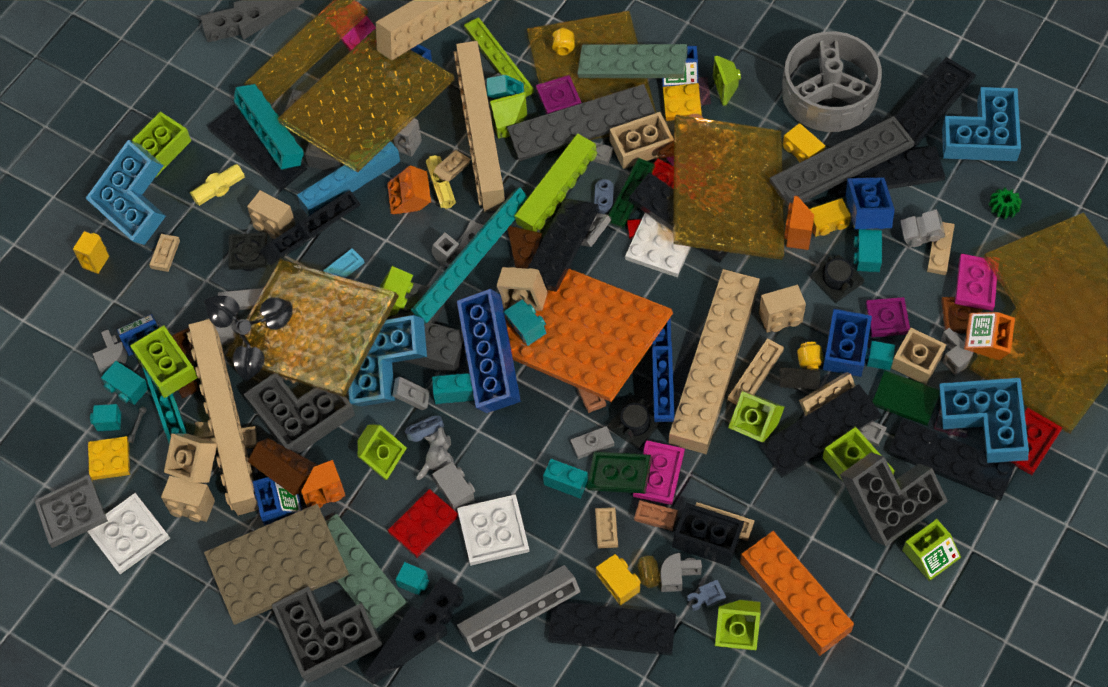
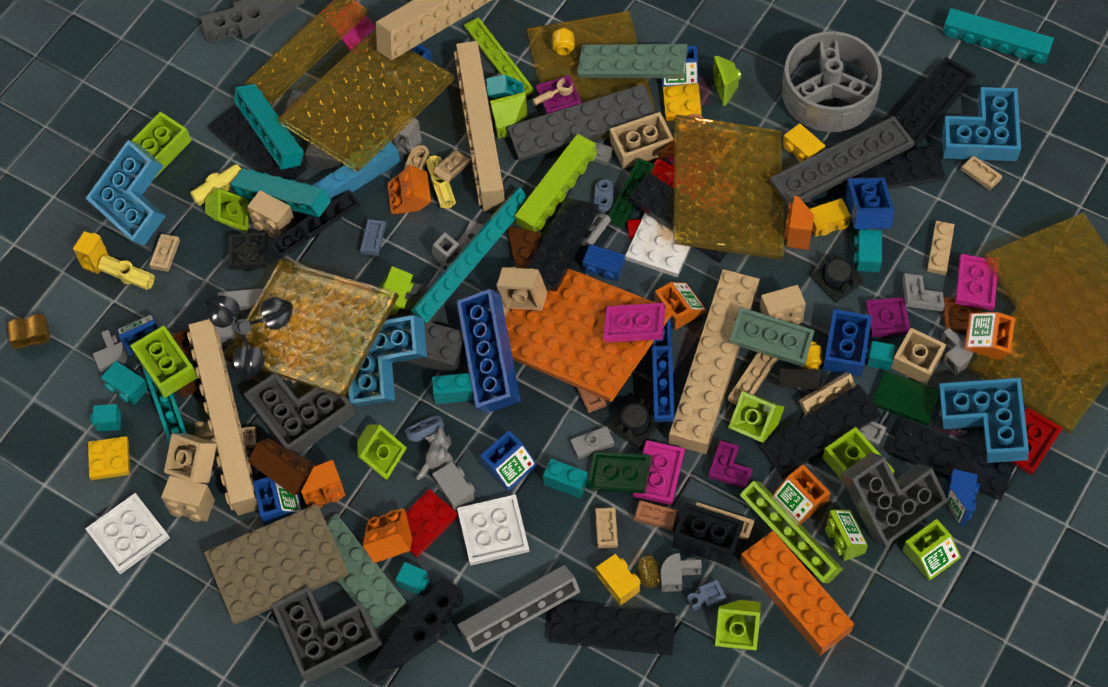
dark grey plate [34,474,108,548] -> none
dark grey hinge [128,406,147,443] -> none
medium azure tile [323,248,365,283] -> none
light grey plate [392,377,430,410] -> none
teal brick [504,299,547,346] -> none
light grey brick [900,209,946,248] -> none
green gear [989,187,1022,219] -> none
none -> pearl gold brick [7,314,51,349]
none -> light yellow piece [98,255,155,290]
none -> lime slope [205,188,249,232]
none -> teal brick [230,168,331,217]
none -> sand blue plate [360,219,386,256]
none -> orange slope [363,508,412,563]
none -> tan plate [405,145,430,170]
none -> blue slope [480,431,537,491]
none -> tan piece [532,78,573,105]
none -> blue brick [583,244,626,281]
none -> dark pink plate [603,303,665,343]
none -> orange slope [654,282,707,330]
none -> magenta plate [708,440,753,489]
none -> sand green plate [729,307,815,367]
none -> lime brick [740,481,843,583]
none -> slope [773,465,831,524]
none -> lime slope [825,510,868,562]
none -> light grey plate [902,273,945,311]
none -> teal brick [942,8,1054,65]
none -> blue slope [945,469,980,527]
none -> tan plate [961,156,1002,191]

